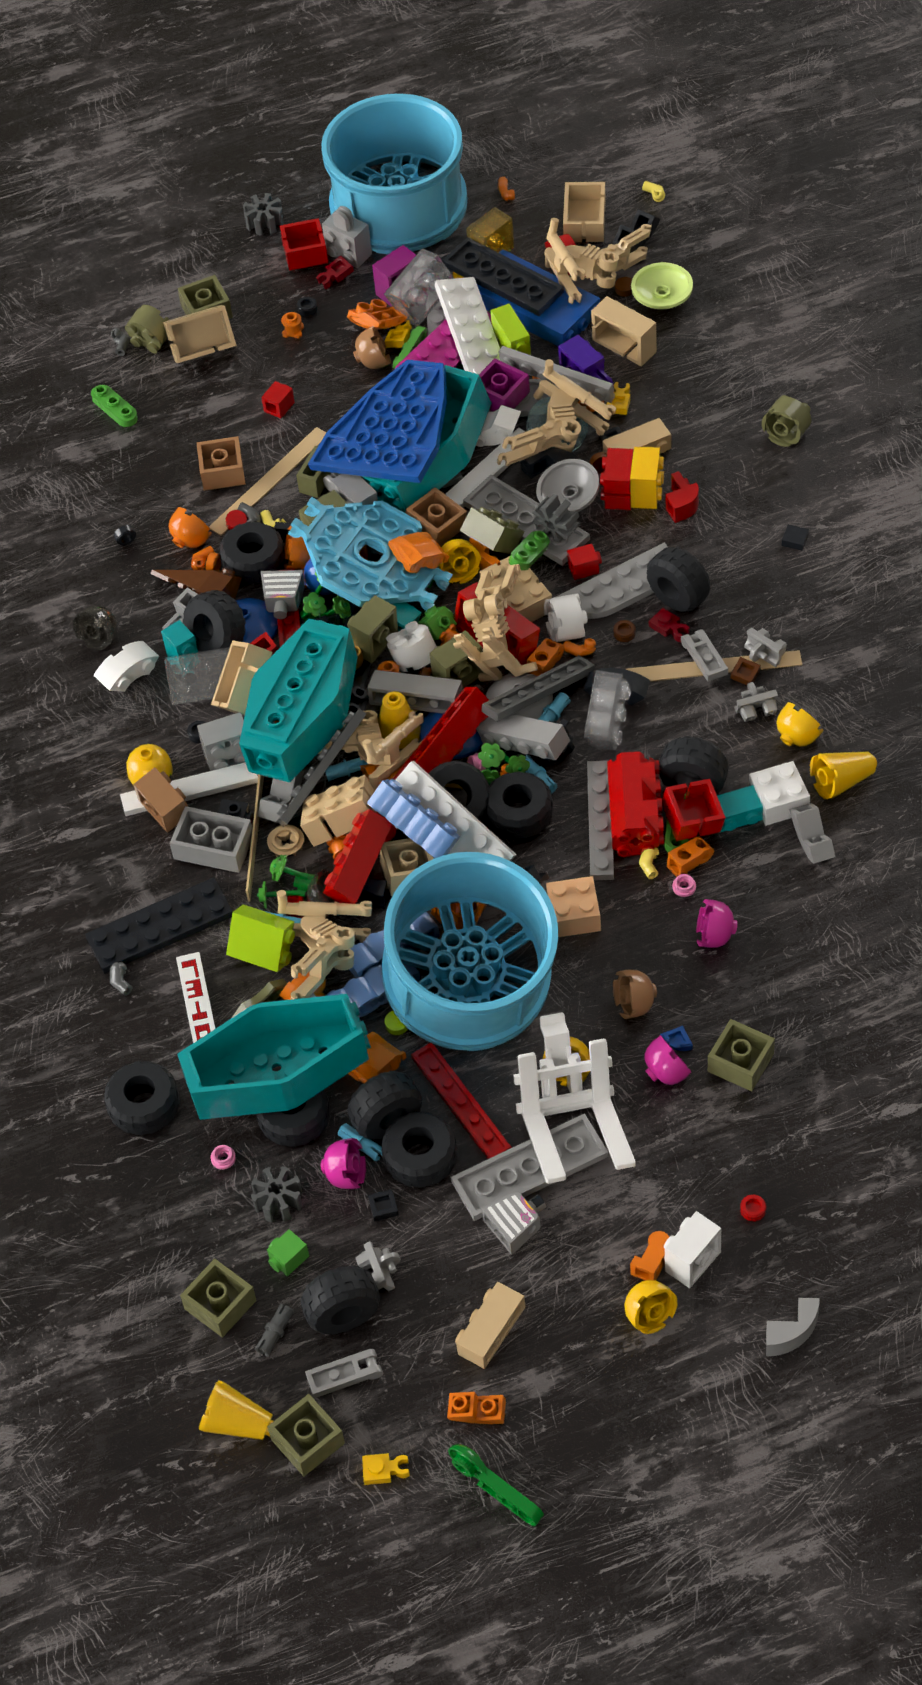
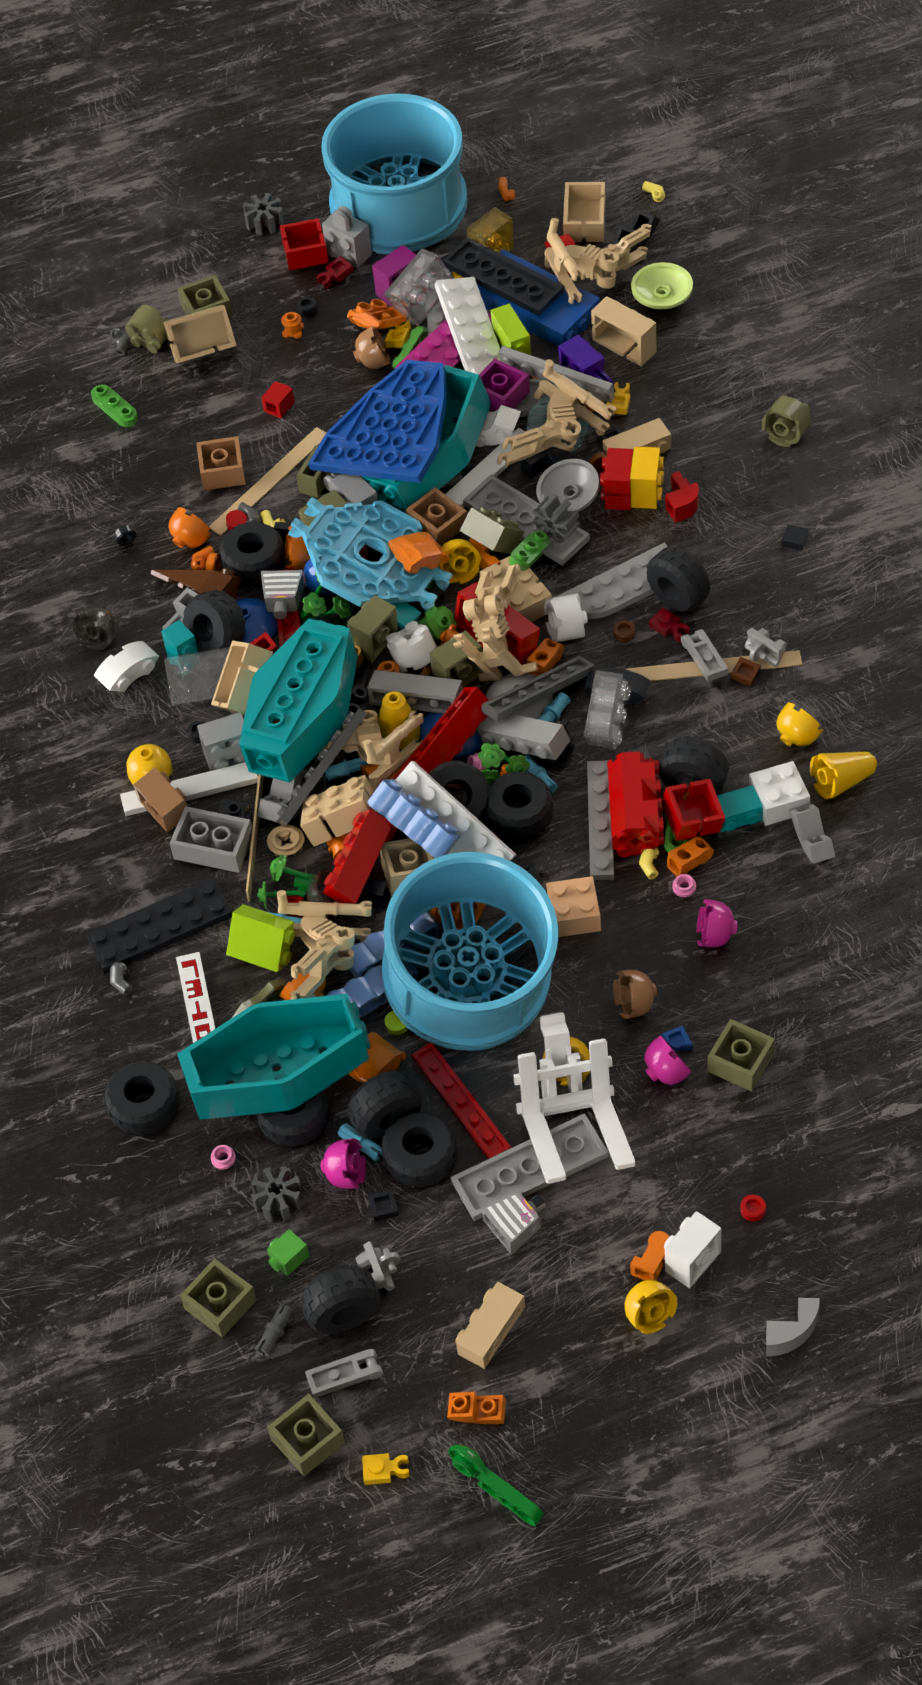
yellow cone [199,1380,274,1440] -> none
orange arm [563,638,596,657] -> none
red brick [567,544,602,580] -> none
reddish brown tile [615,277,632,297] -> none
light grey hips [734,682,778,722] -> none

